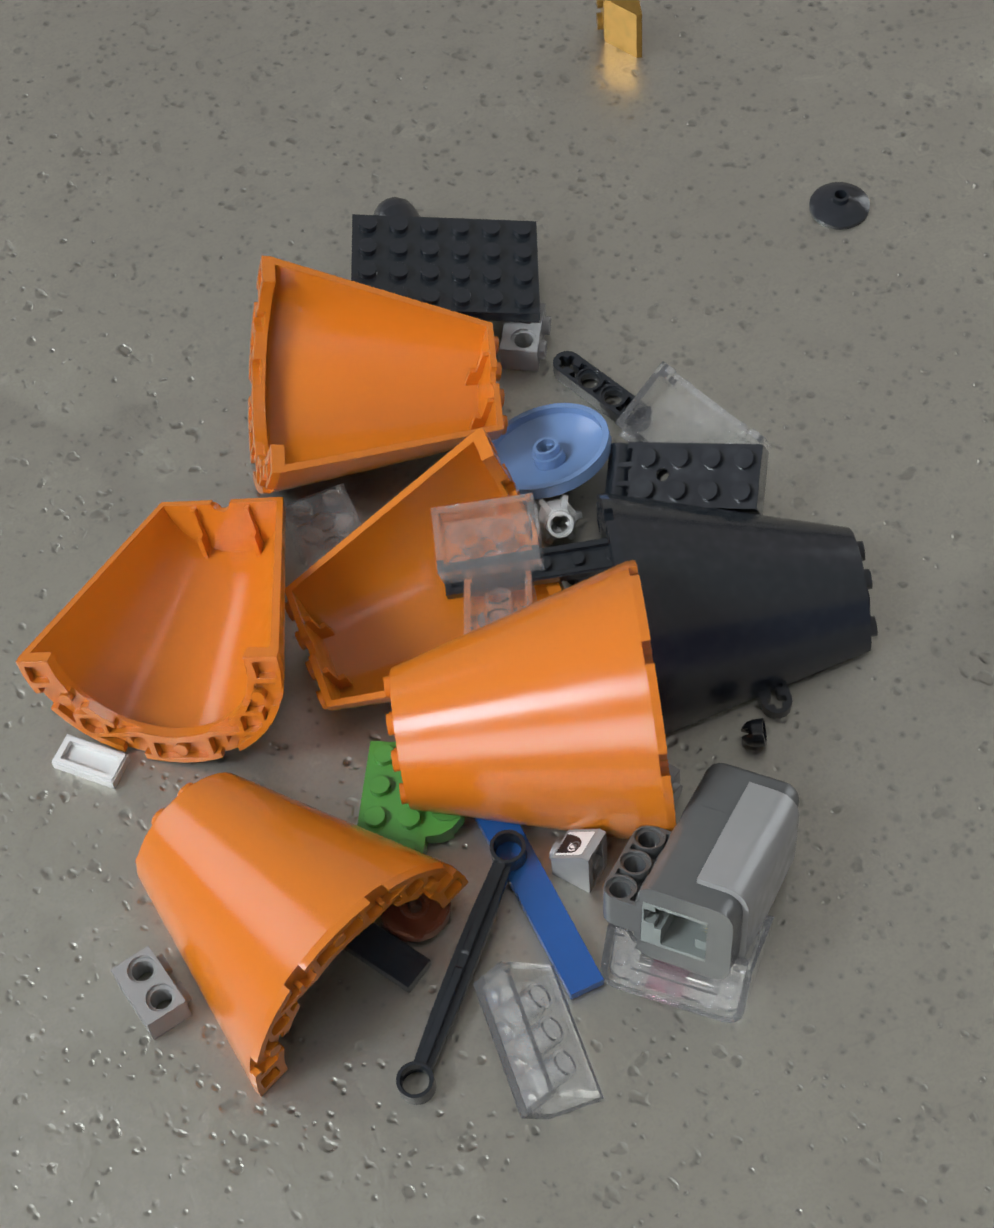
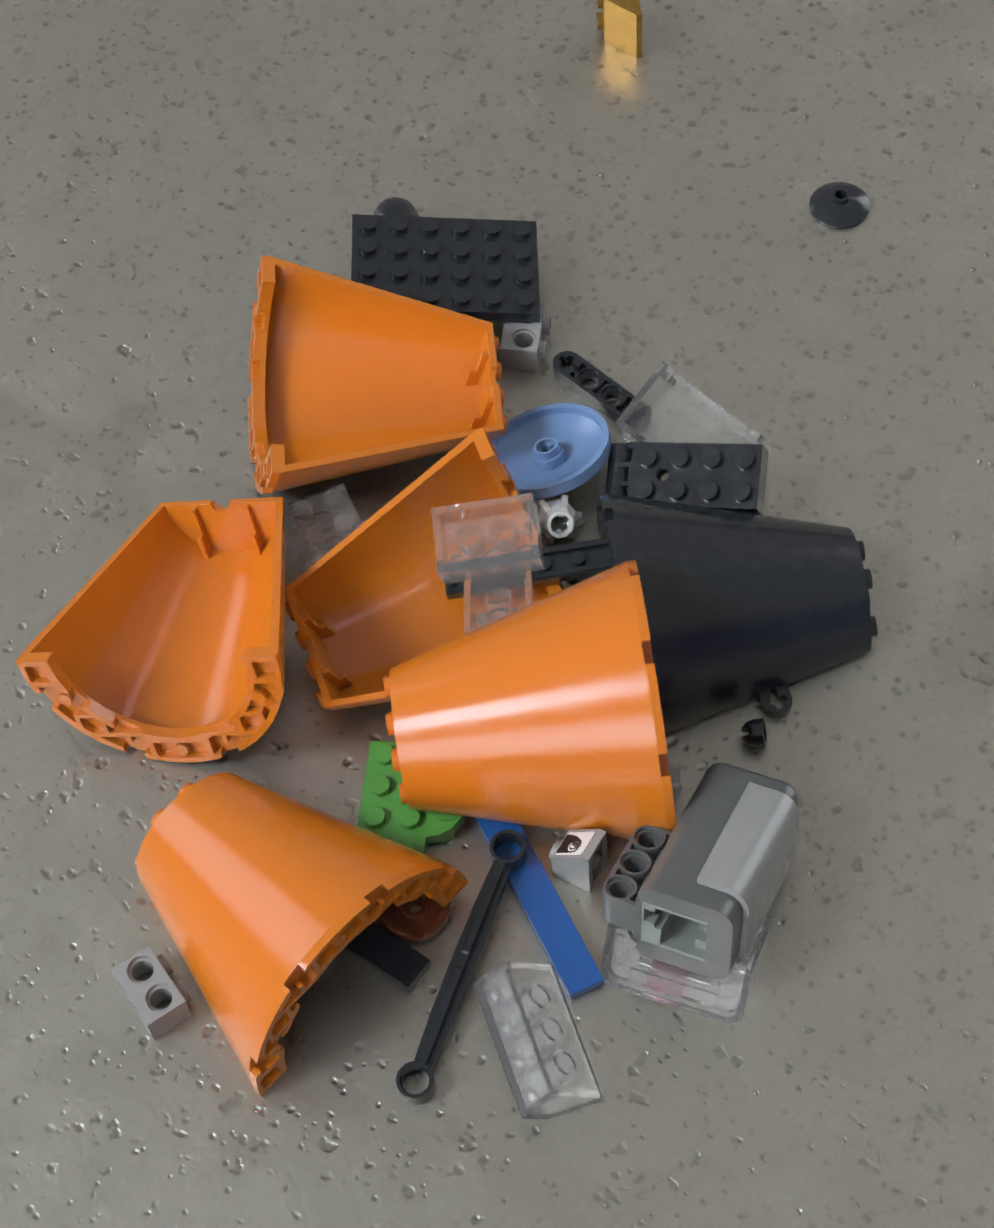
white tile [52,734,131,789] -> none

